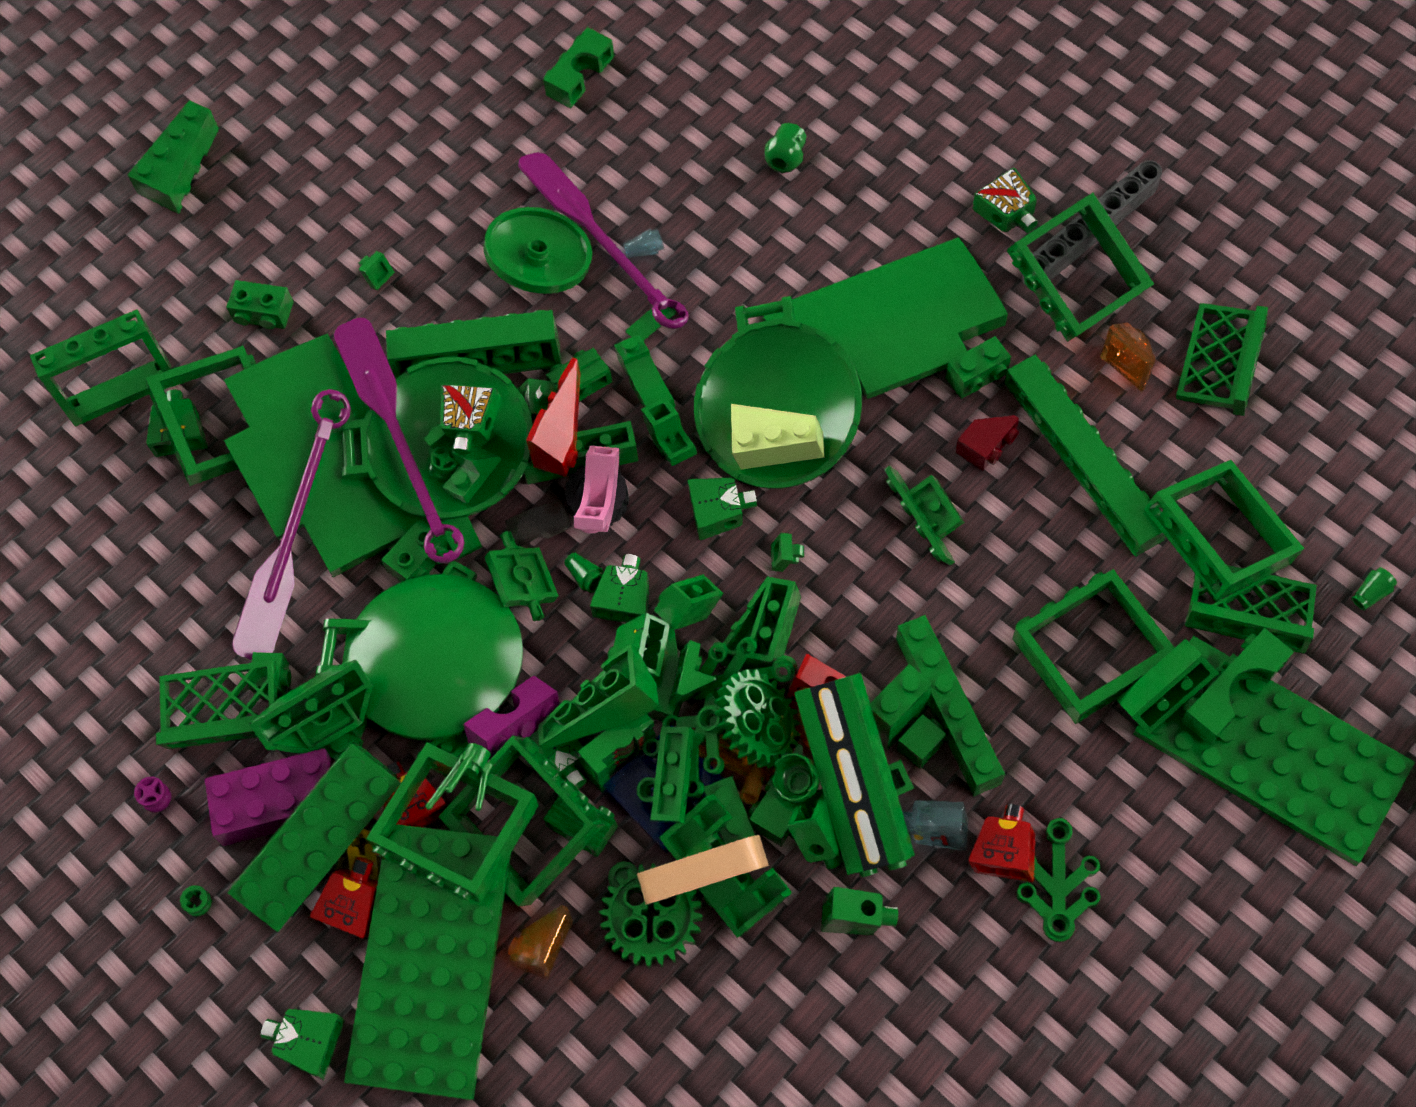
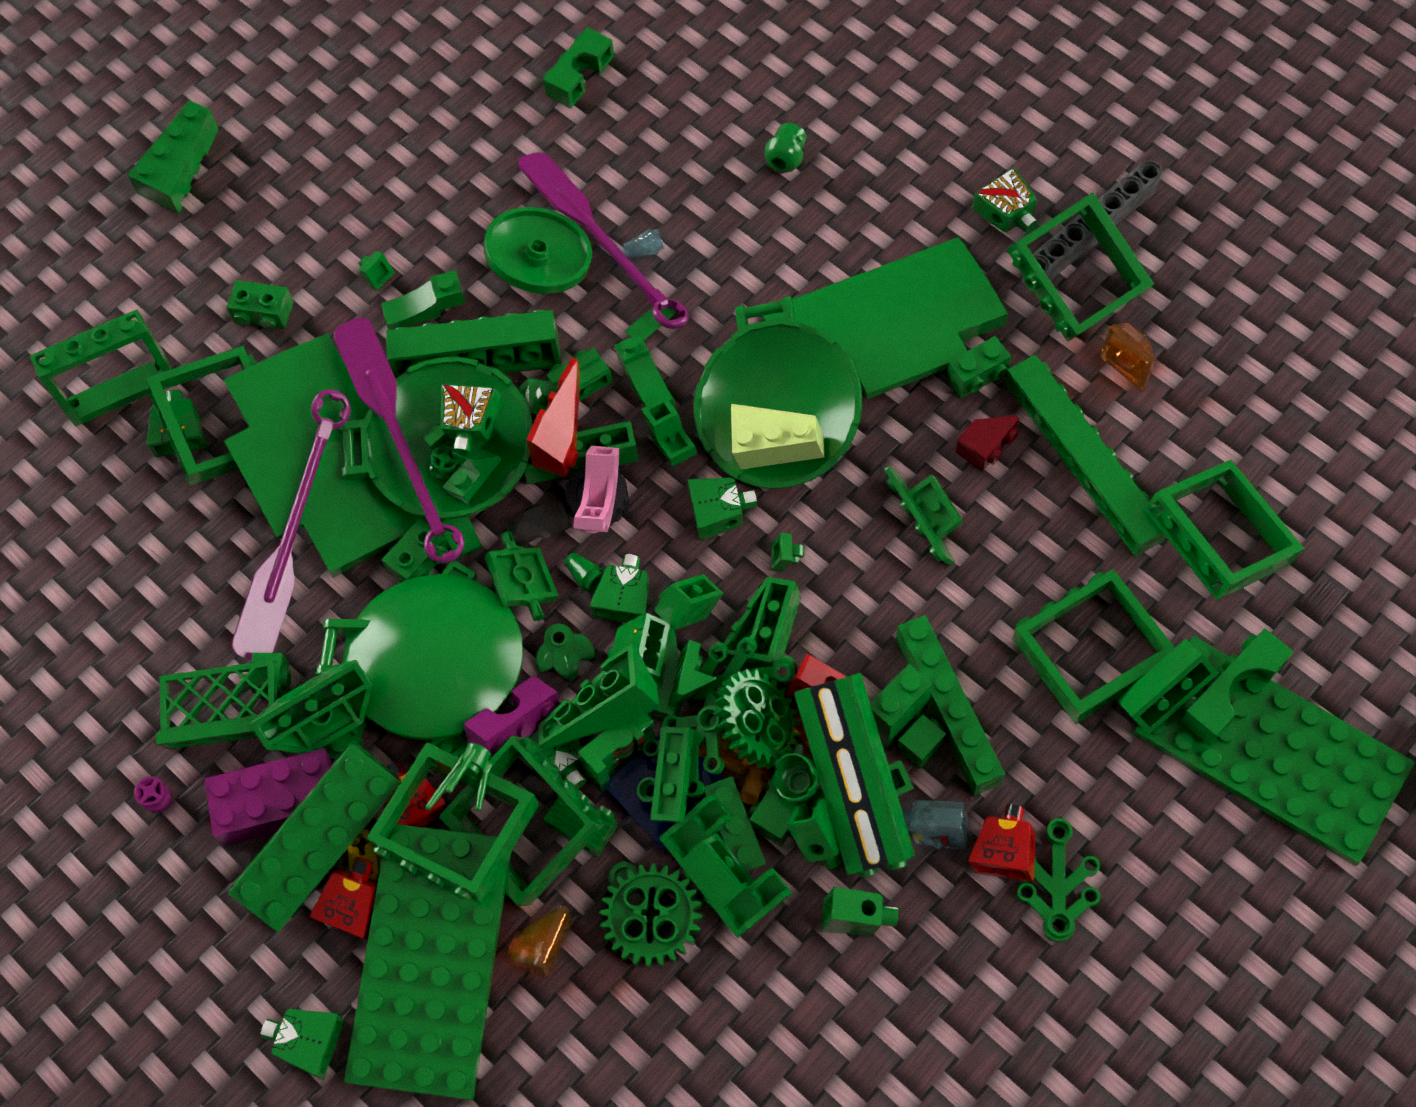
green bush [180,885,212,916] -> none
light nougat beam [637,835,769,905] -> none
green fence [1176,303,1268,416] -> none
green fence [1185,565,1317,654] -> none
green cone [1351,567,1397,611] -> none
none -> green slope [381,270,466,330]
none -> green plate [536,624,595,681]

